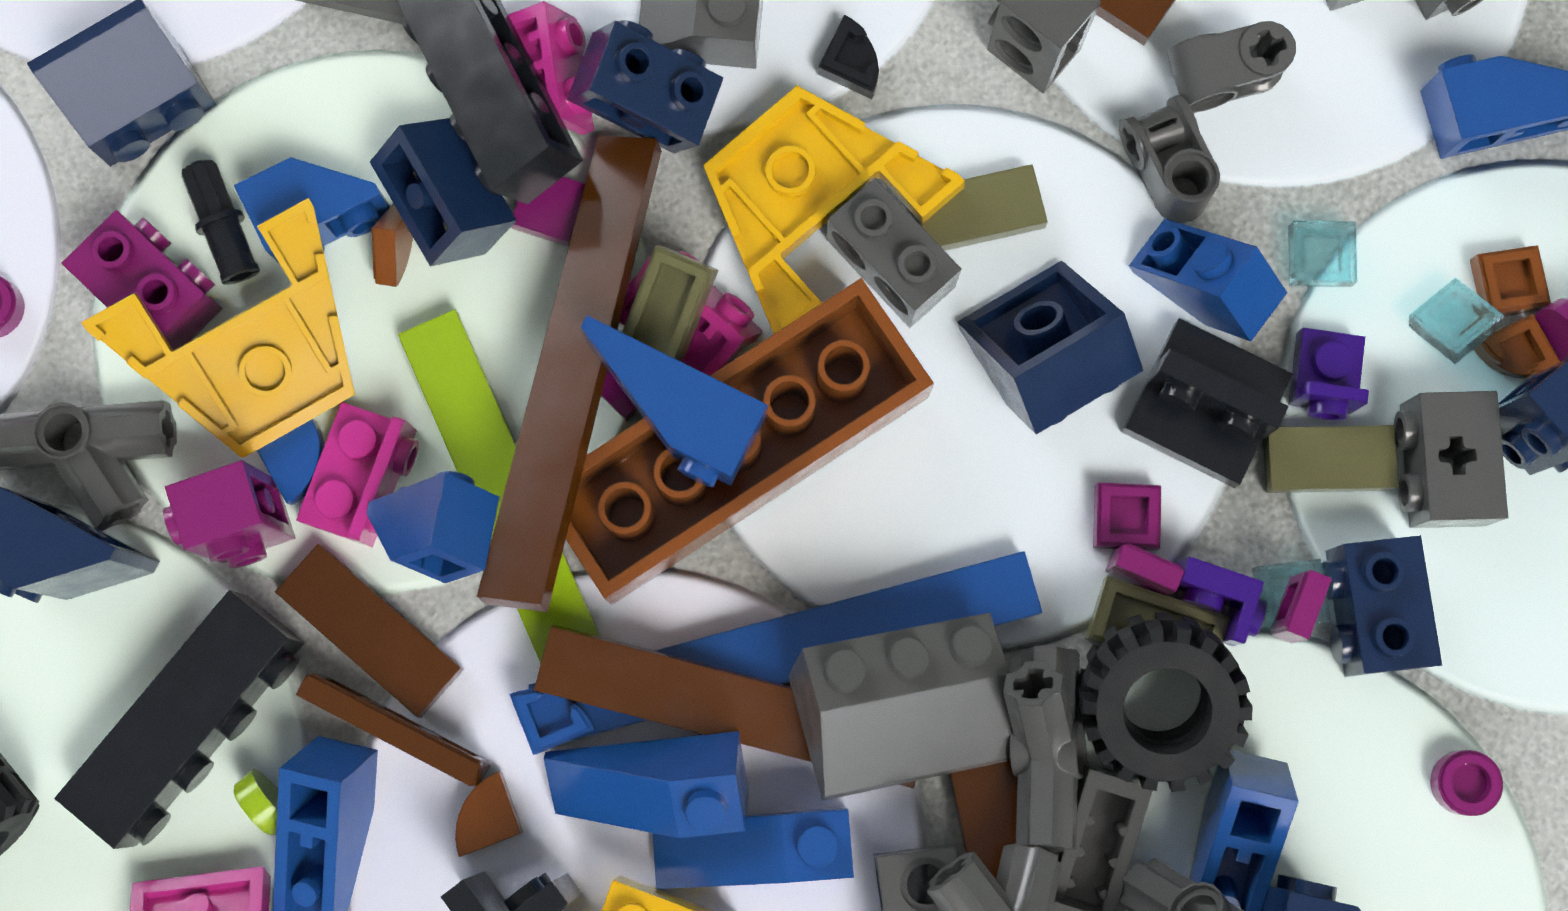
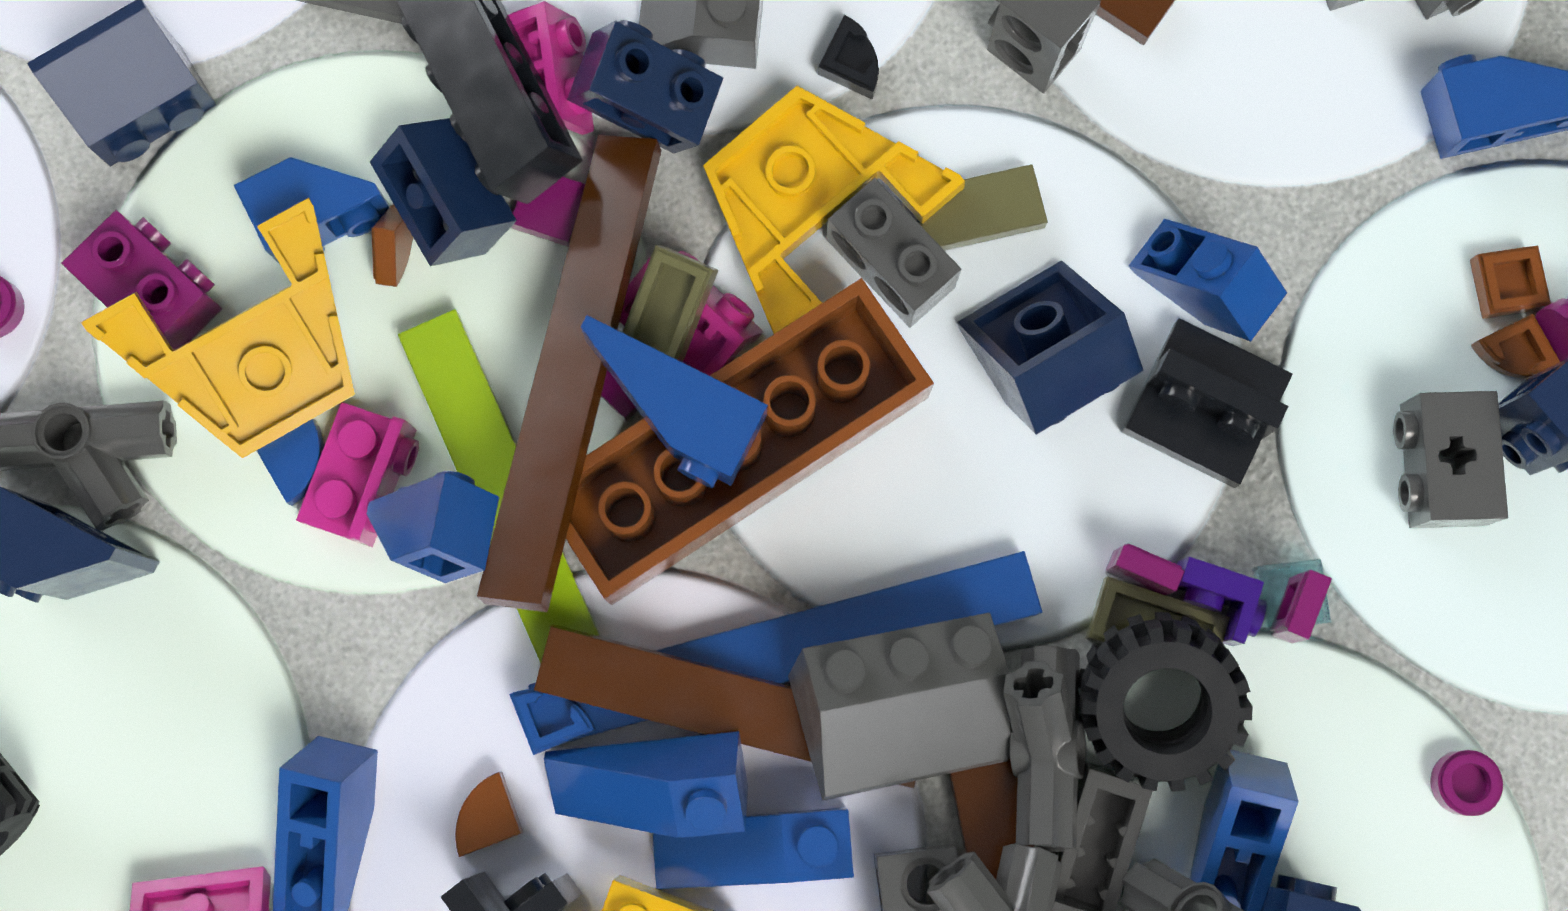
black brick [54,590,305,849] -> none
magenta brick [163,460,296,568] -> none
black axle [181,160,260,285] -> none
lime tile [233,769,278,835] -> none
reddish brown tile [275,544,464,718] -> none
reddish brown tile [296,673,491,786] -> none
magenta tile [1093,482,1161,551] -> none
dark grey piece [1119,95,1220,223] -> none
dark grey piece [1167,21,1296,113] -> none
olive tile [1263,425,1399,493] -> none
clear light blue tile [1288,220,1358,287] -> none
dark purple bracket [1288,327,1369,421] -> none
dark blue brick [1320,535,1443,677] -> none
clear light blue tile [1408,277,1503,364] -> none

